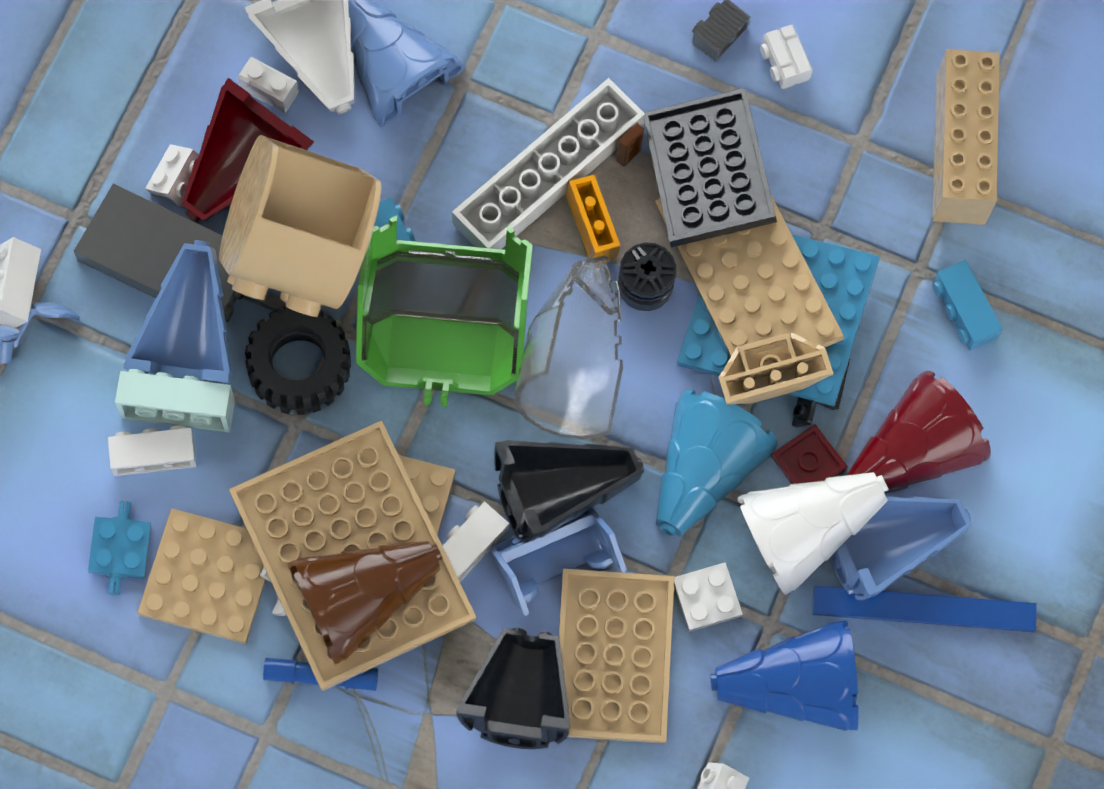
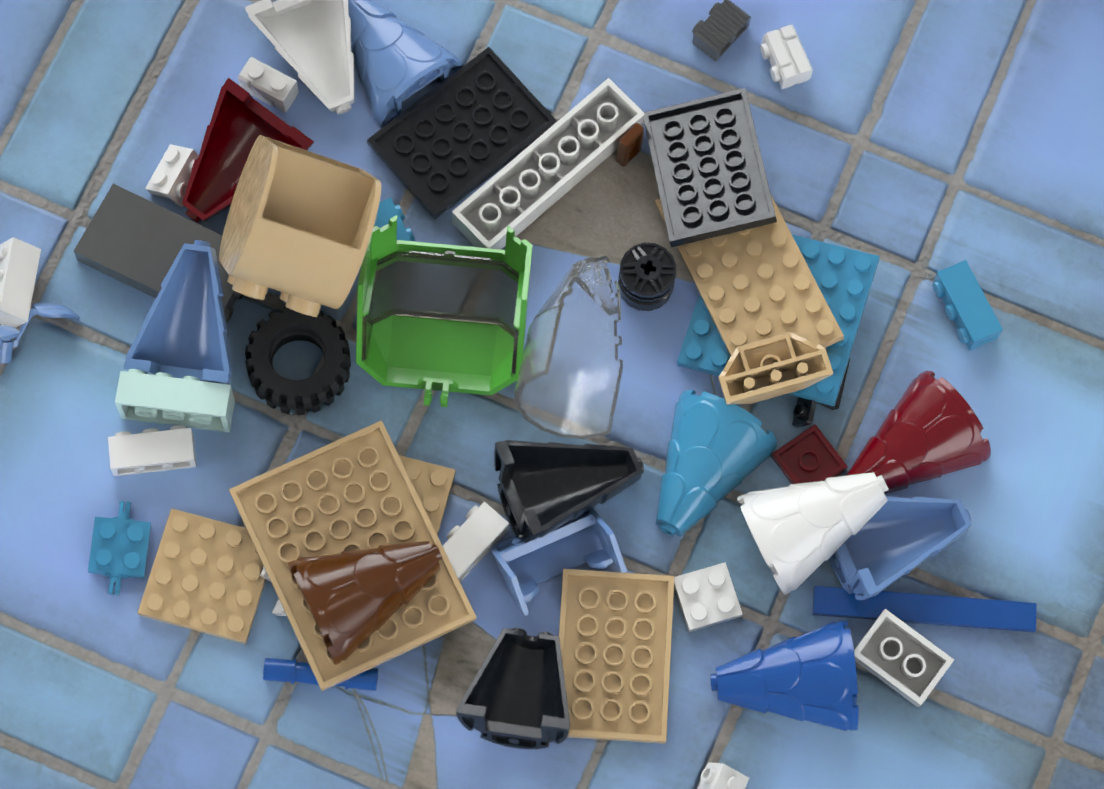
light orange brick [565,175,621,265] -> none
tan brick [932,49,1000,225] -> none
none -> black plate [367,47,557,220]
none -> white brick [854,609,954,707]

